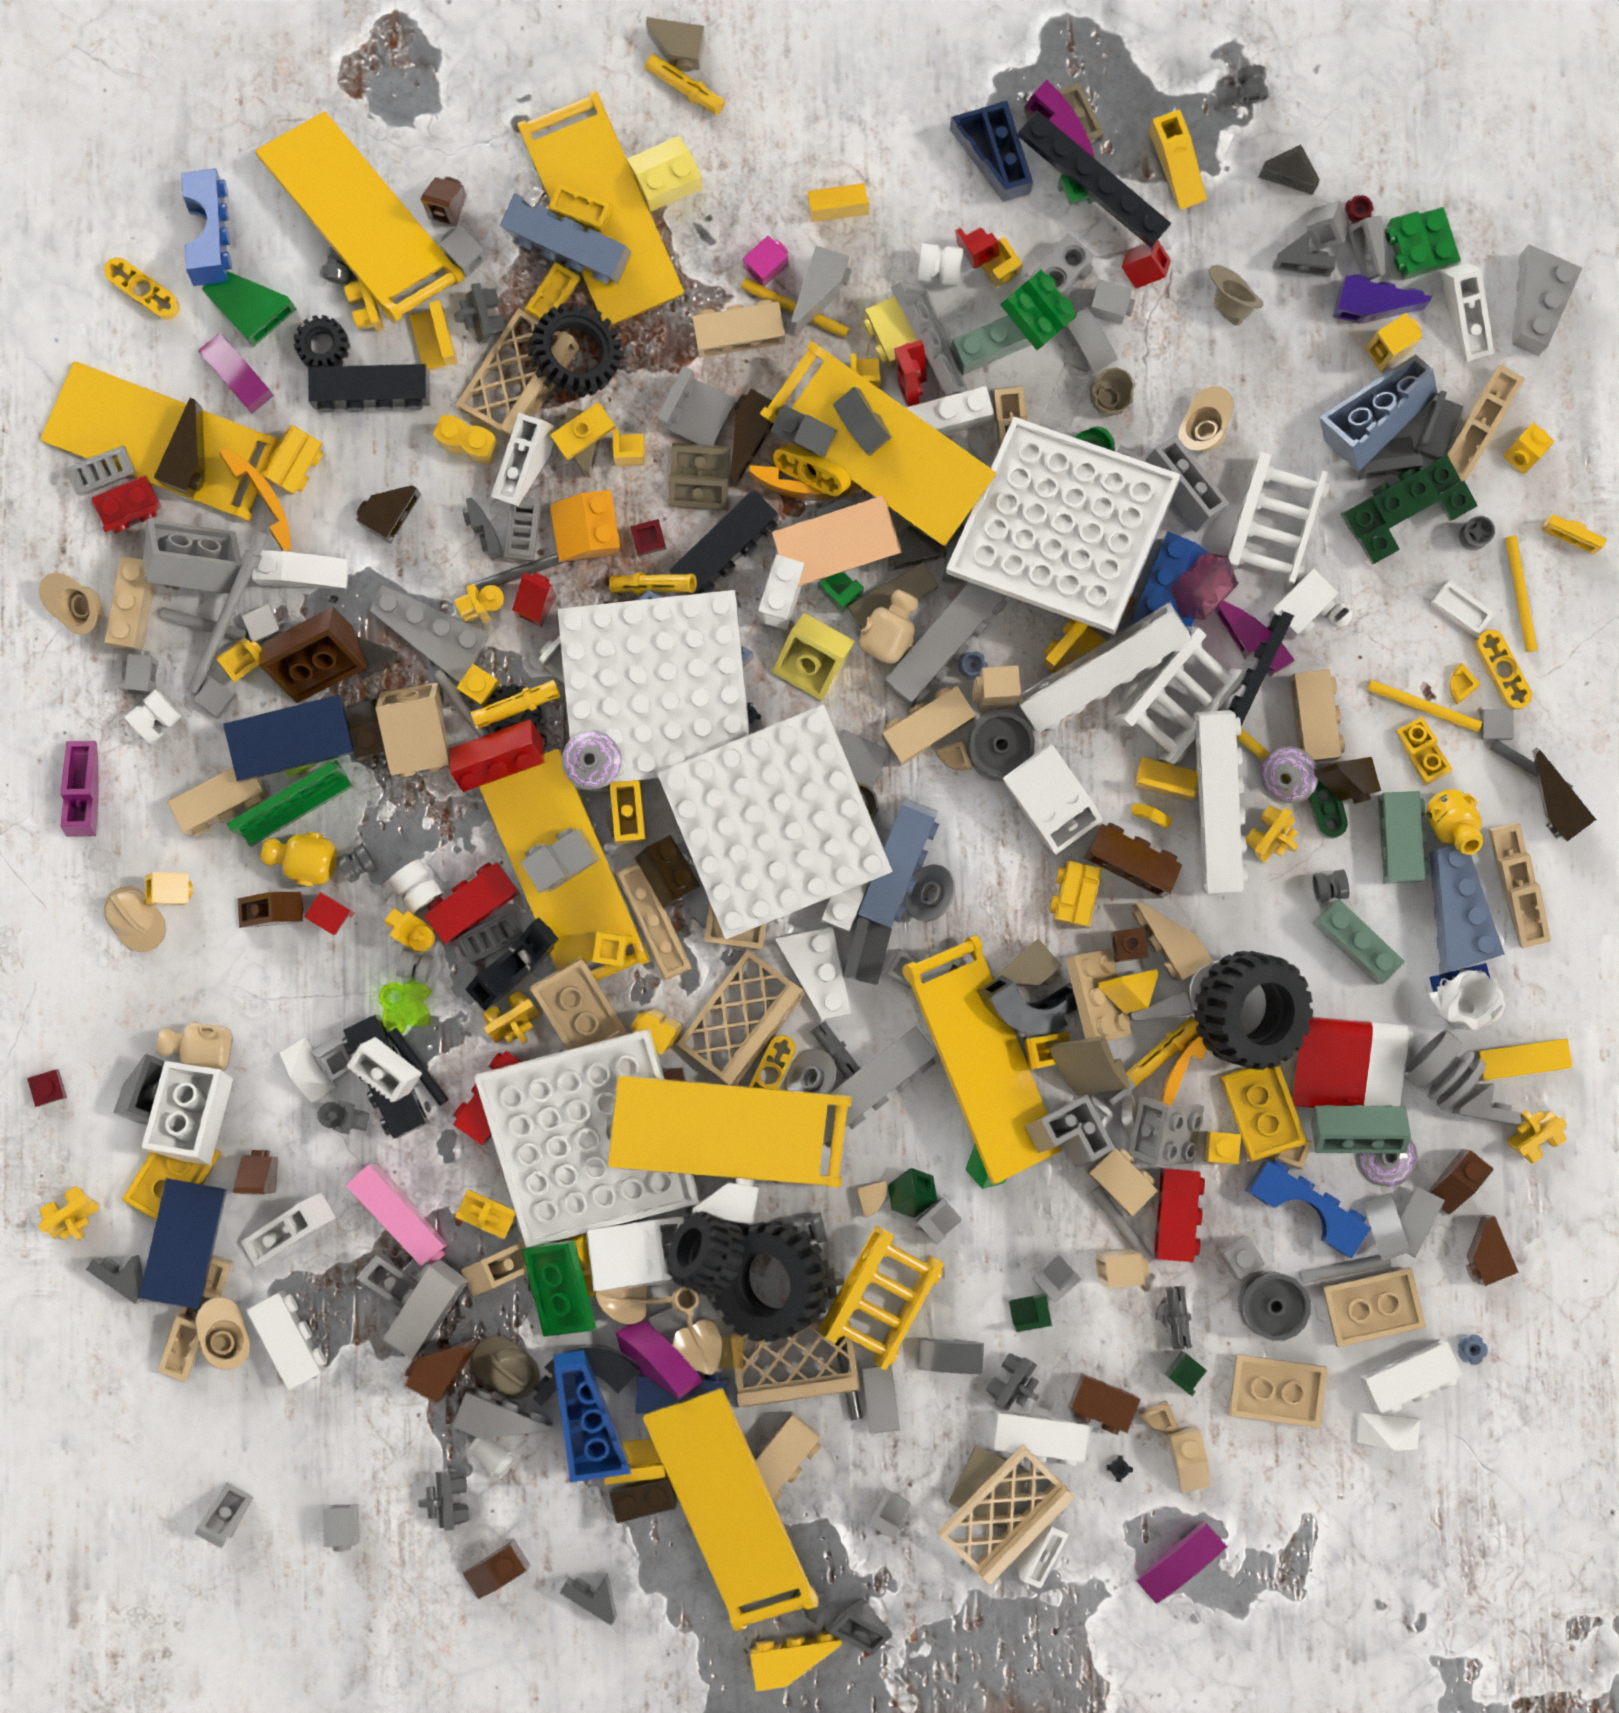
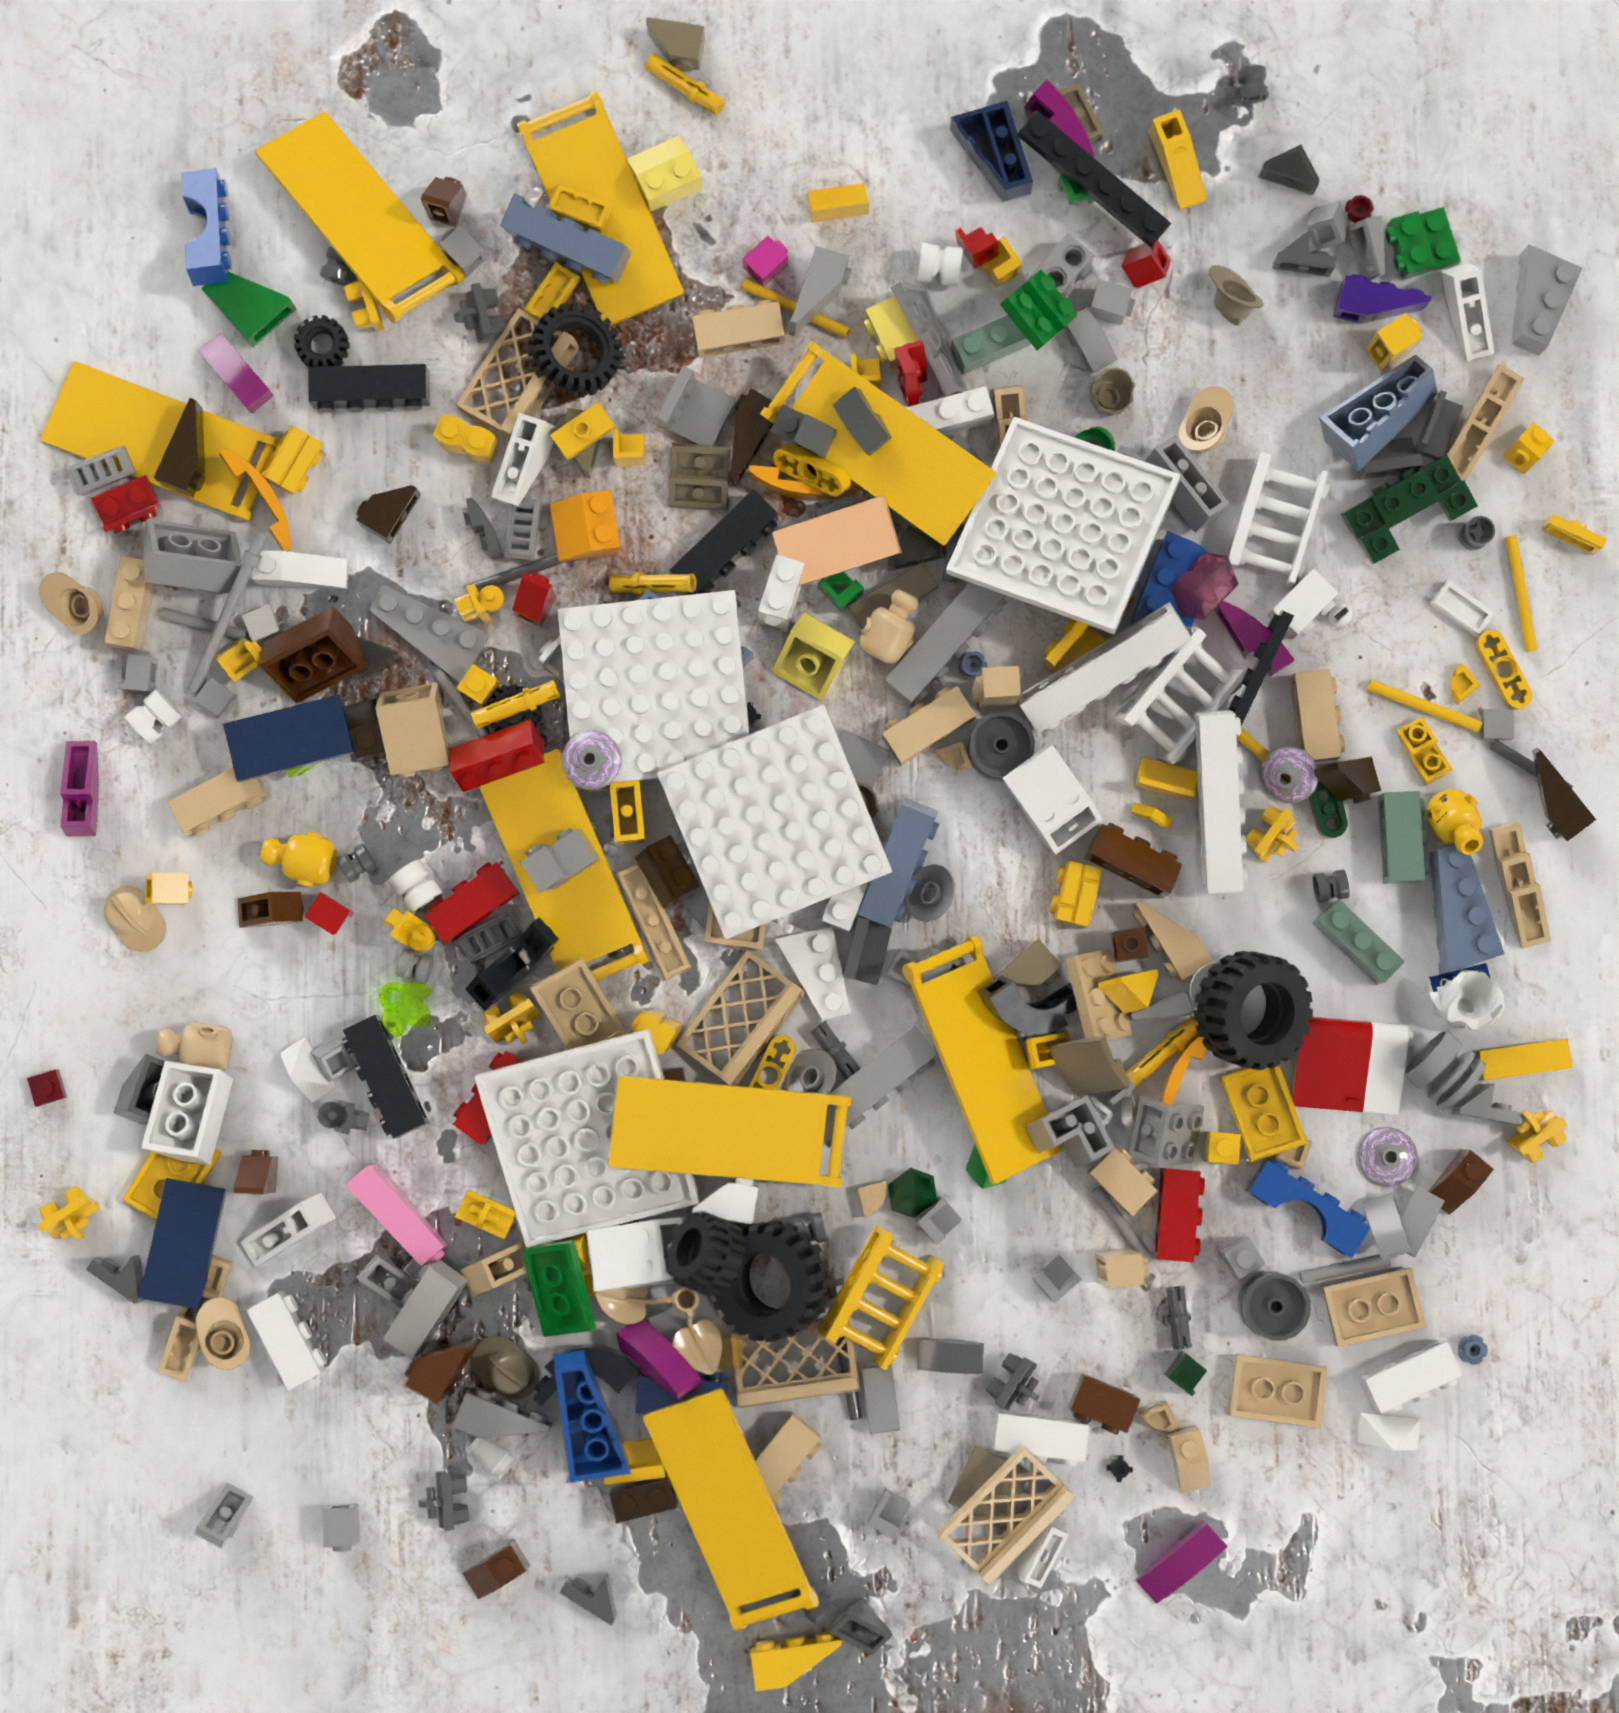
yellow beam [104,257,180,320] -> none
green fence [226,760,353,847] -> none
white brick [347,1037,422,1102] -> none
black bar [387,1027,449,1106] -> none
yellow panel [410,300,458,371] -> none
yellow panel [592,931,632,967] -> none
dark red plate [630,519,666,557] -> none
dark green panel [1009,1294,1052,1332] -> none
sand green brick [1311,1105,1411,1153] -> none
reddish brown slope [1466,1215,1519,1286] -> none

